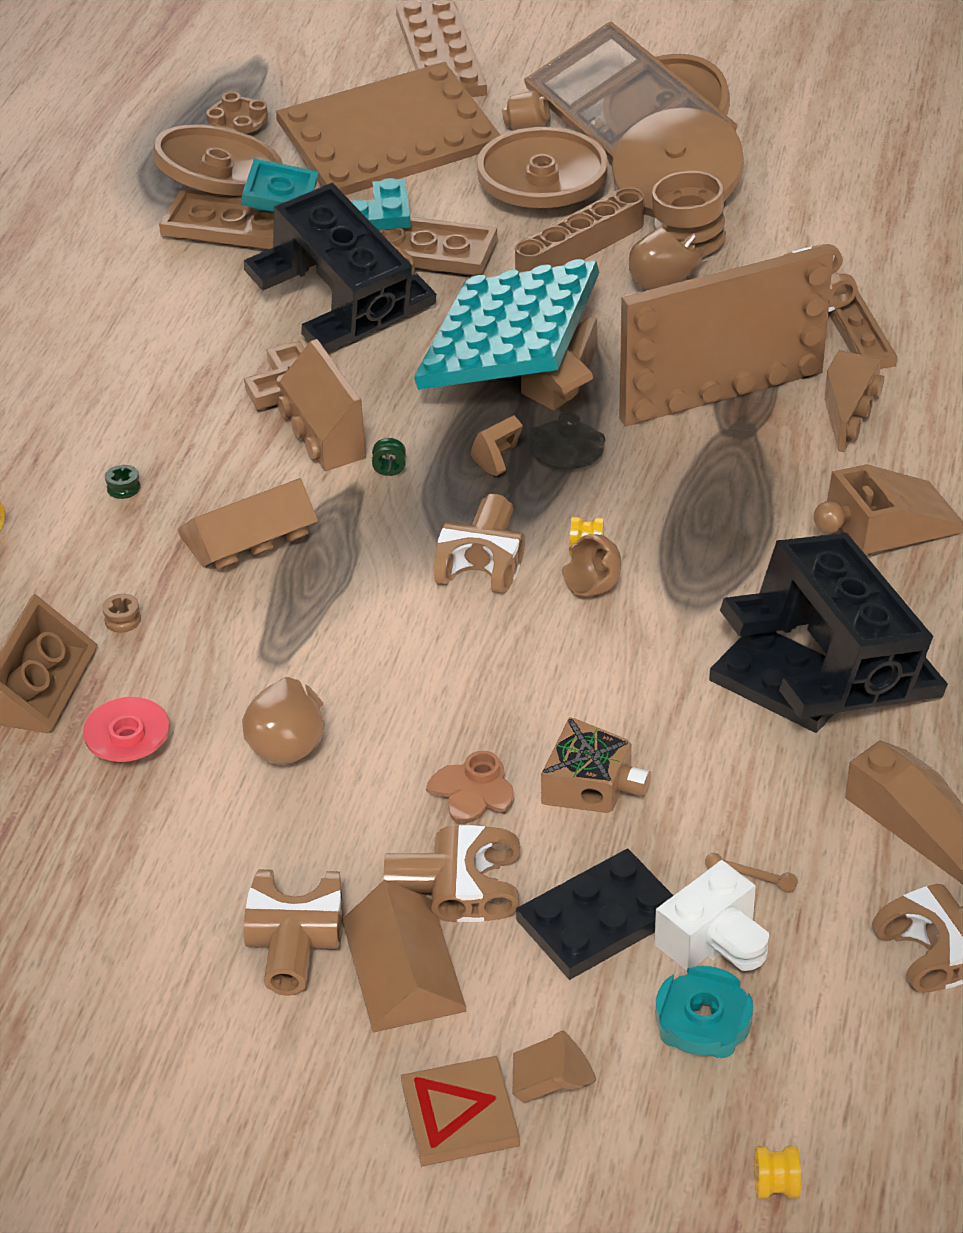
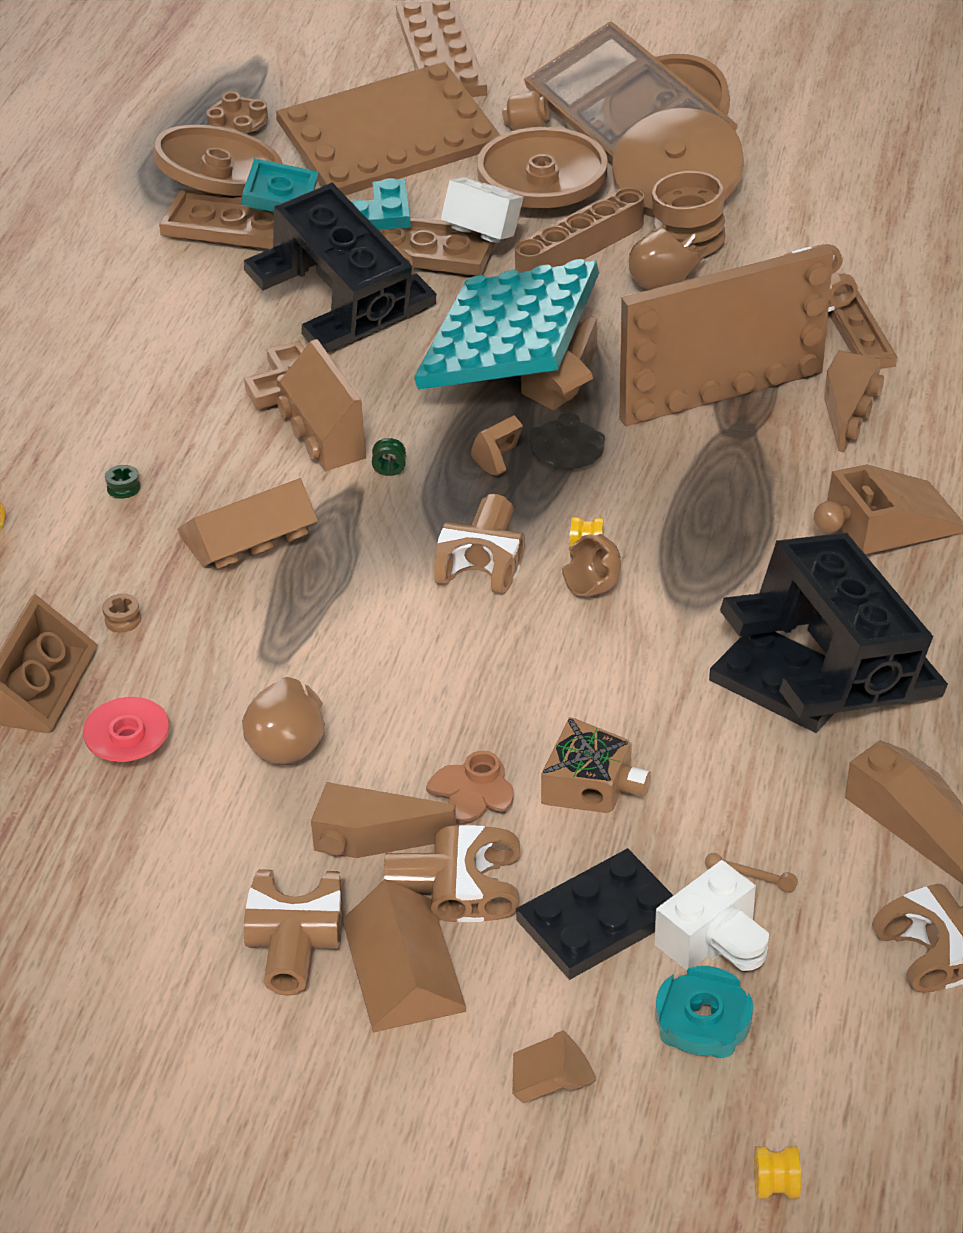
medium nougat tile [401,1055,520,1167] -> none
none -> medium nougat slope [311,782,456,858]
none -> white brick [441,177,523,243]

